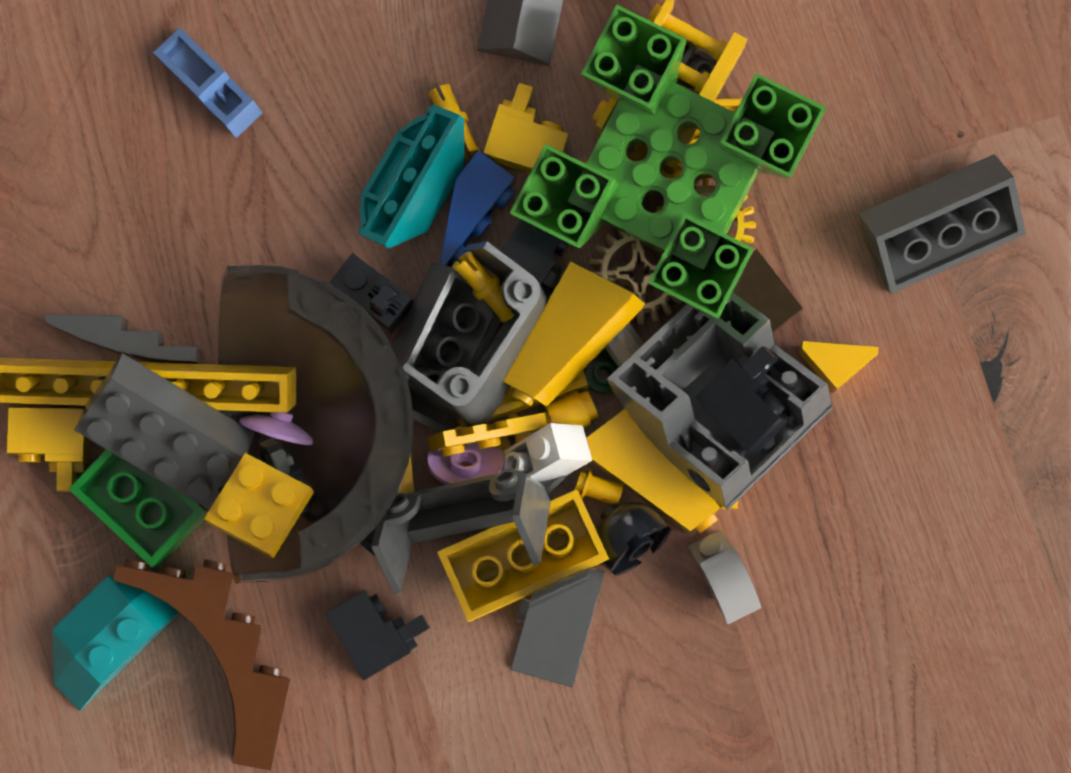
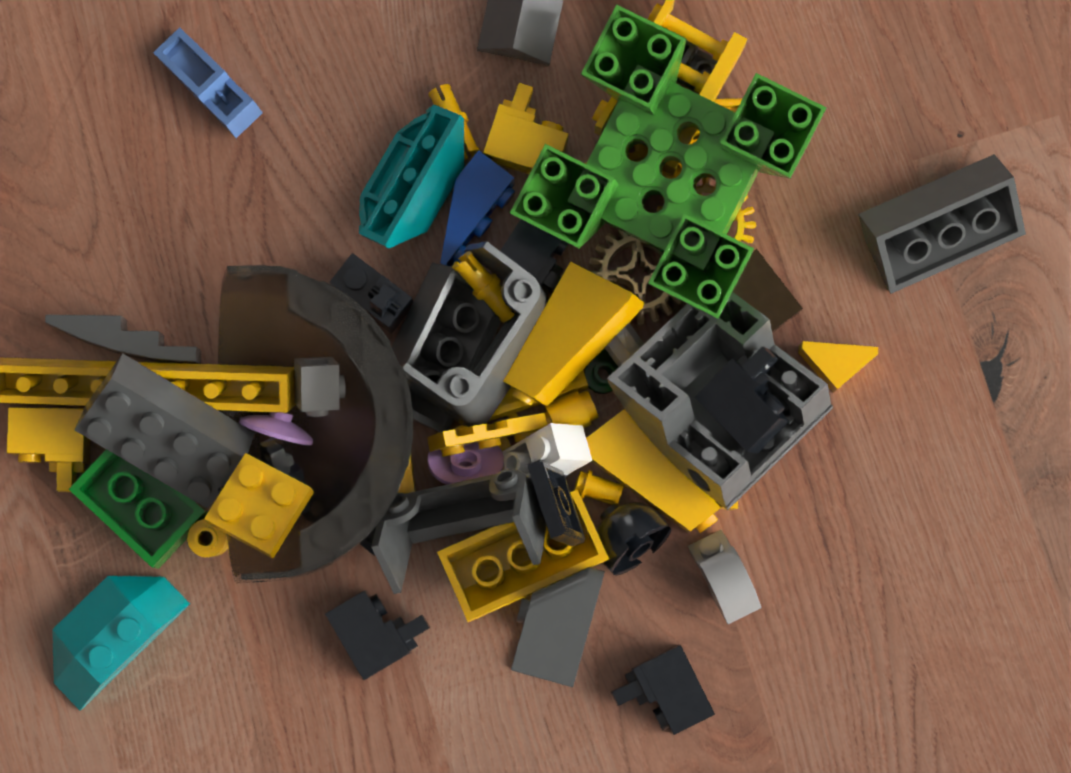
reddish brown arch [113,559,290,771] -> none
none -> yellow brick [187,519,231,557]
none -> light grey brick [294,357,345,417]
none -> black plate [527,460,586,547]
none -> black hinge [611,645,715,735]

